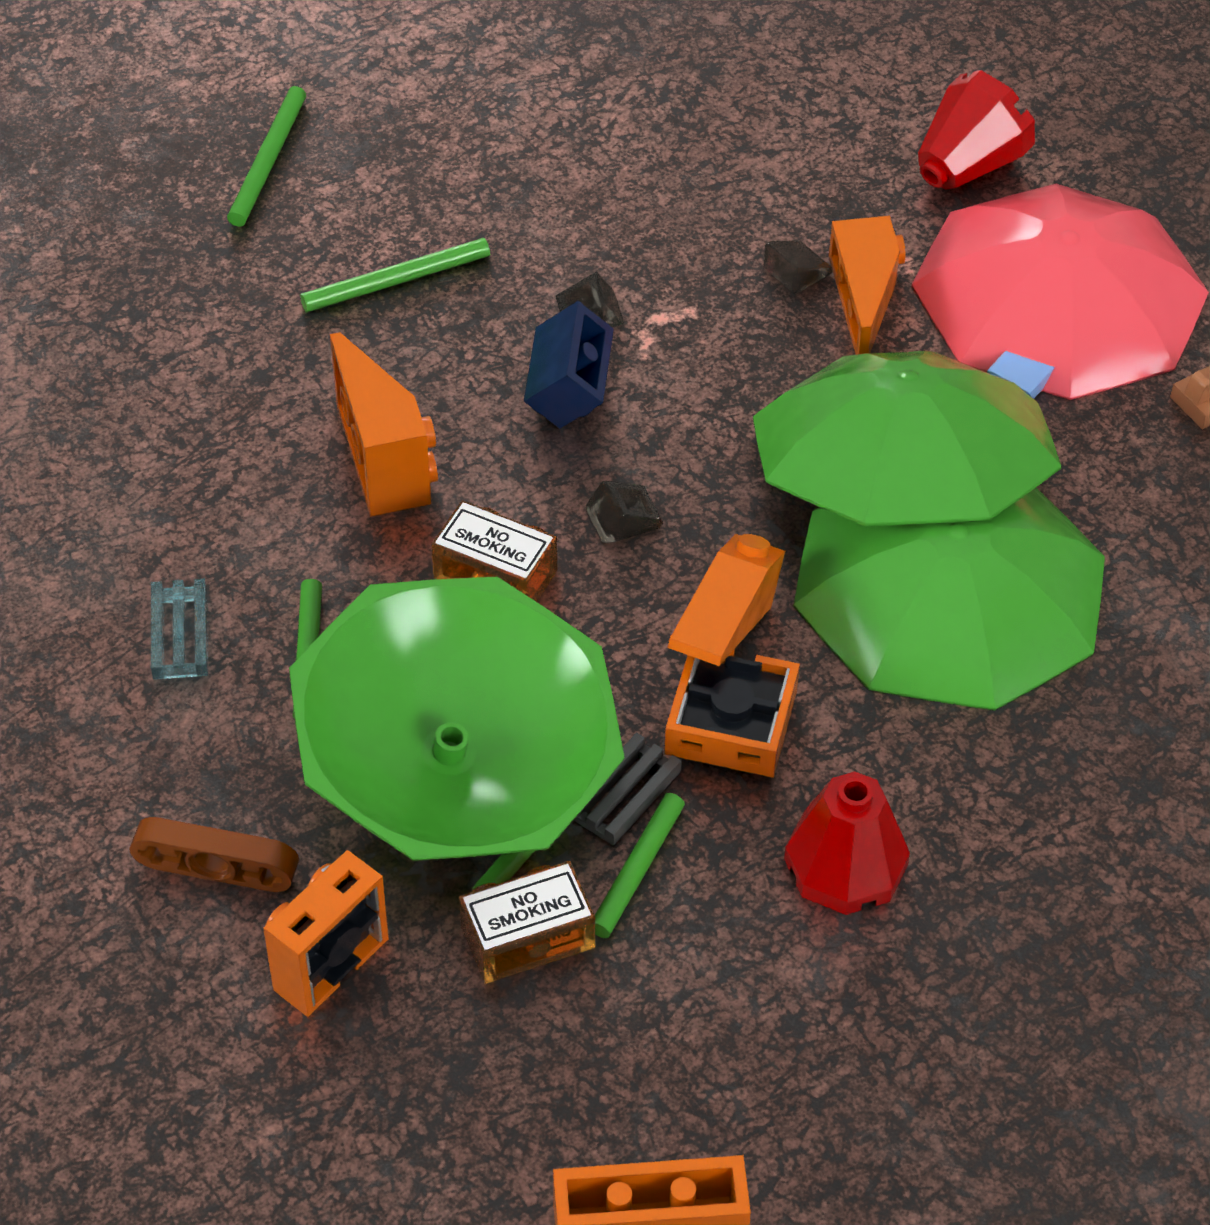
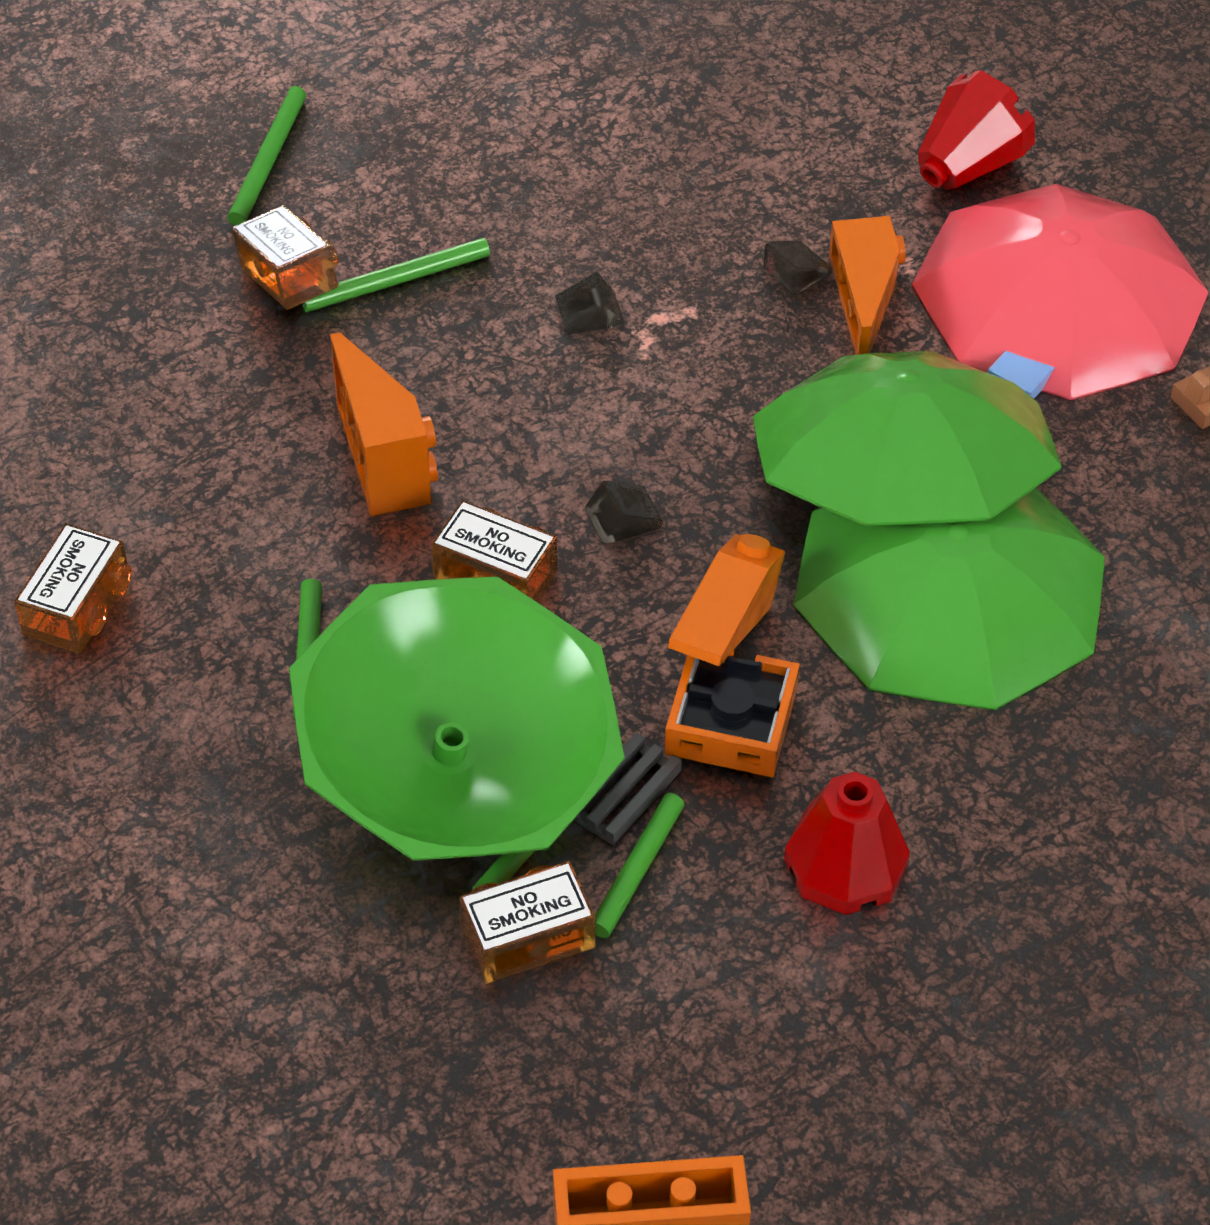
dark orange beam [129,817,299,892] -> none
clear light blue tile [151,578,208,679] -> none
orange piece [263,850,389,1017] -> none
dark blue brick [524,301,614,428] -> none
none -> brick [14,523,132,654]
none -> clear orange brick [232,205,339,310]

